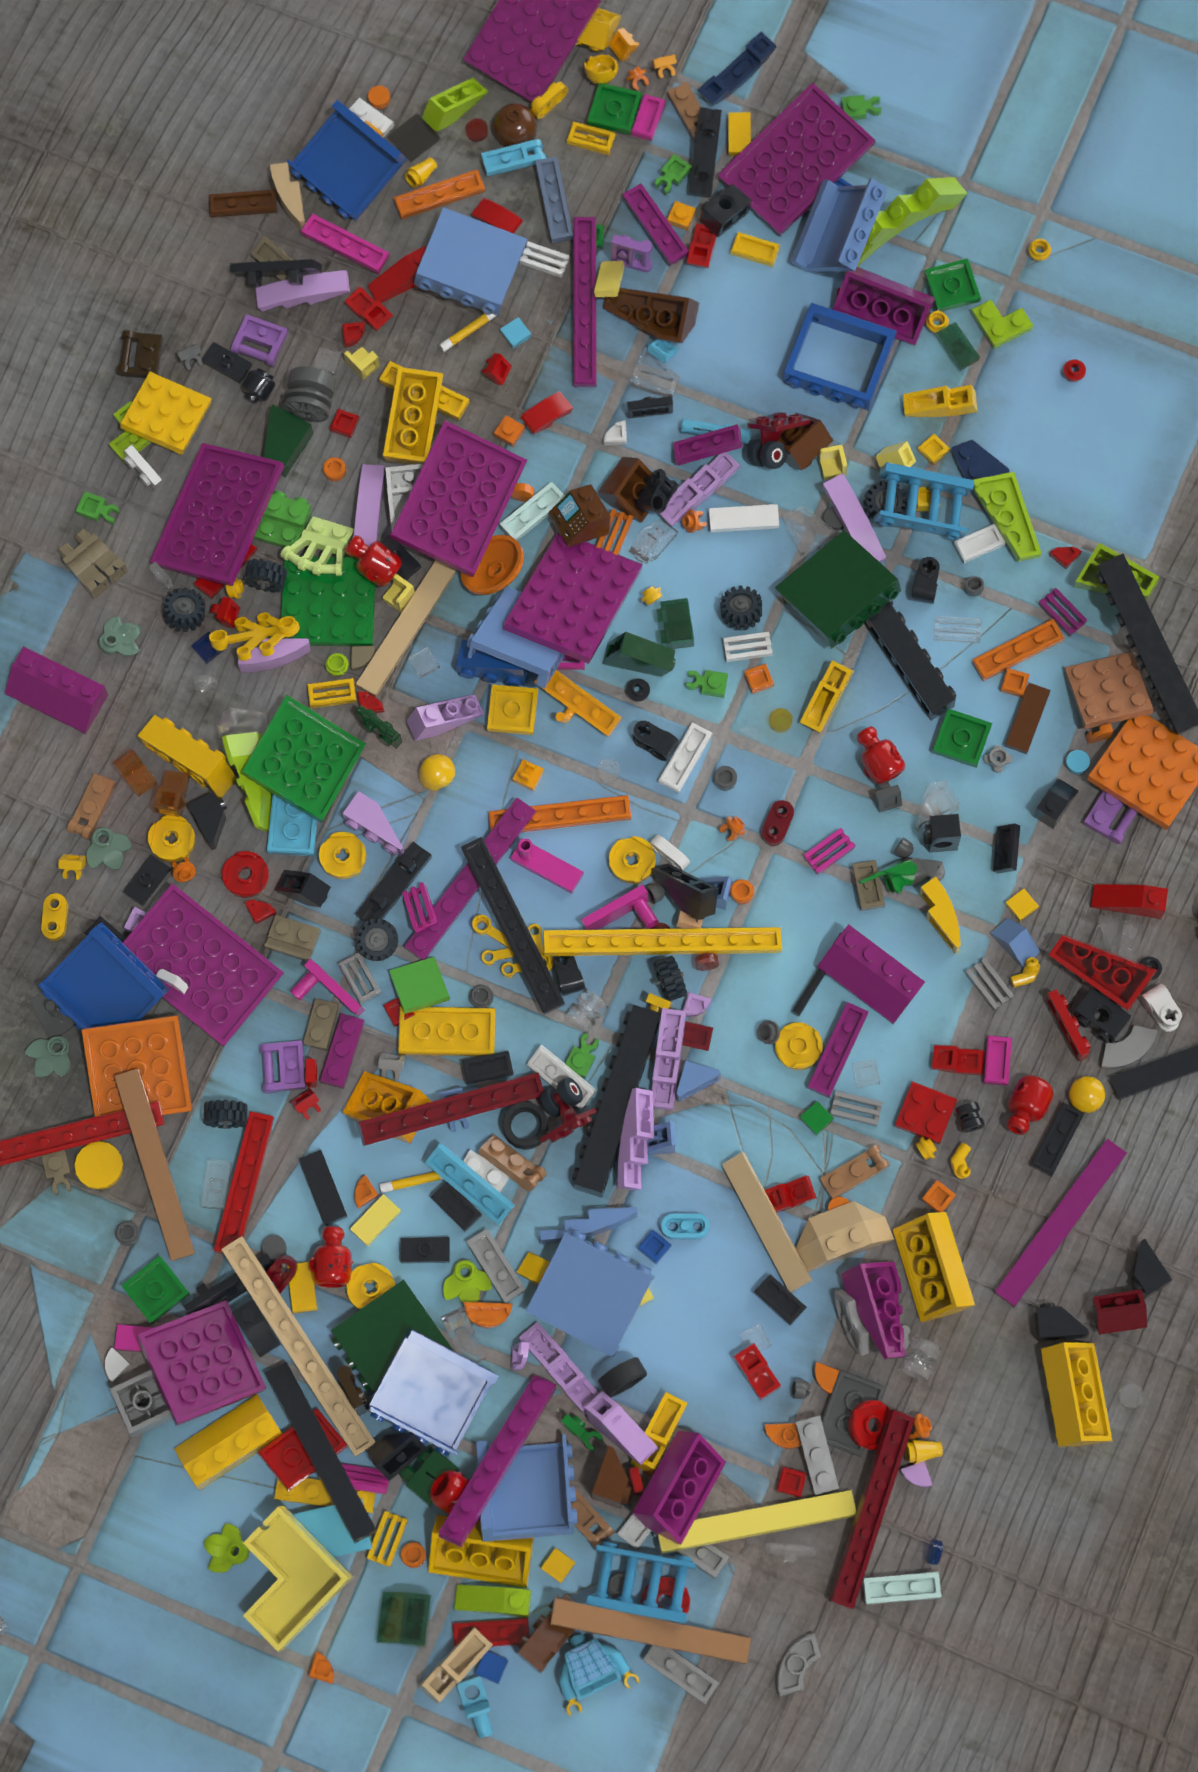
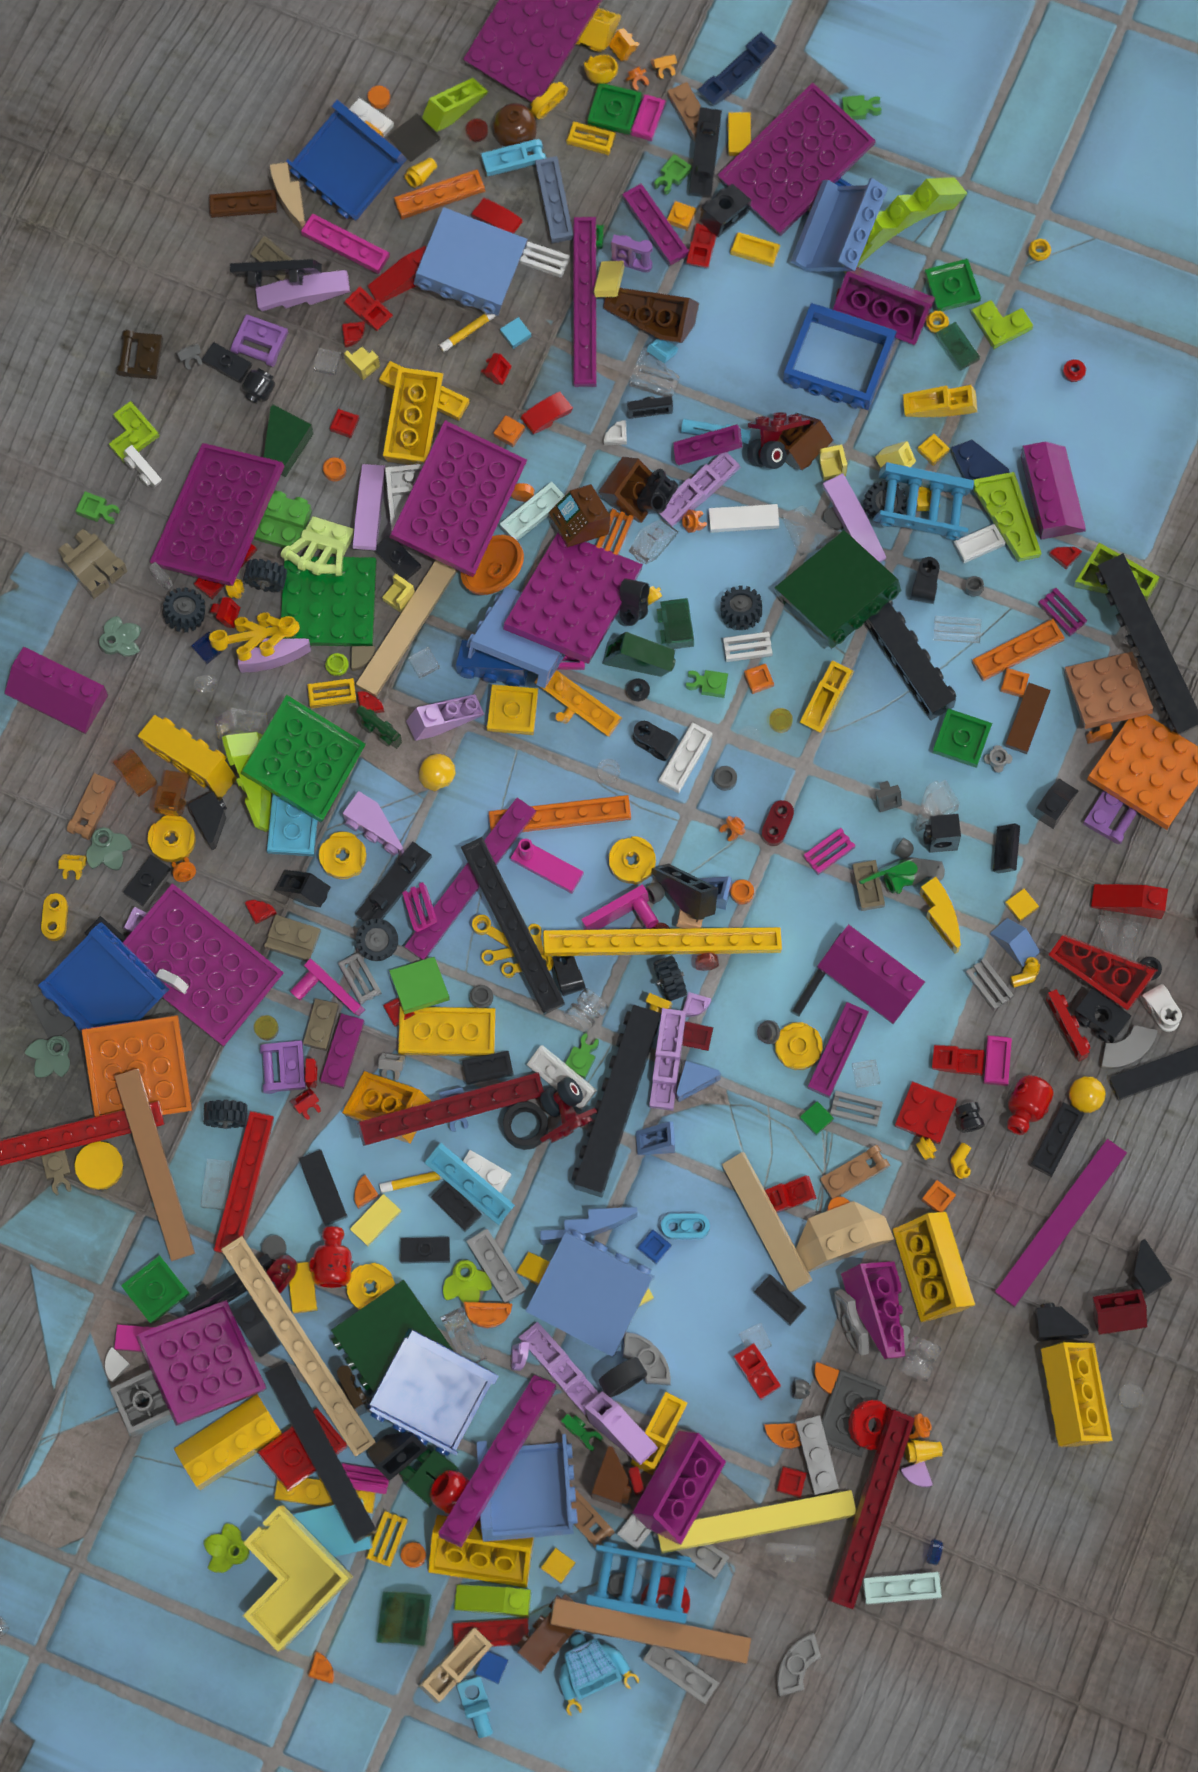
dark grey plate [115,1221,140,1246] -> none
yellow plate [120,372,212,455] -> none
red tile [222,851,269,898] -> none
dark grey wheel [282,366,336,422] -> none
red piece [345,535,402,587] -> none
medium nougat plate [478,1134,547,1191] -> none
light orange tile [513,759,544,791] -> none
lavender slope [618,1088,654,1191] -> none
white beam [650,834,691,871] -> none
red piece [856,726,906,785] -> none
medium azure tile [1066,750,1090,775] -> none
none -> clear yellow tile [254,1015,279,1041]
none -> black piece [619,578,650,626]
none -> light grey tile [623,1332,671,1386]
none -> magenta slope [1020,441,1086,540]

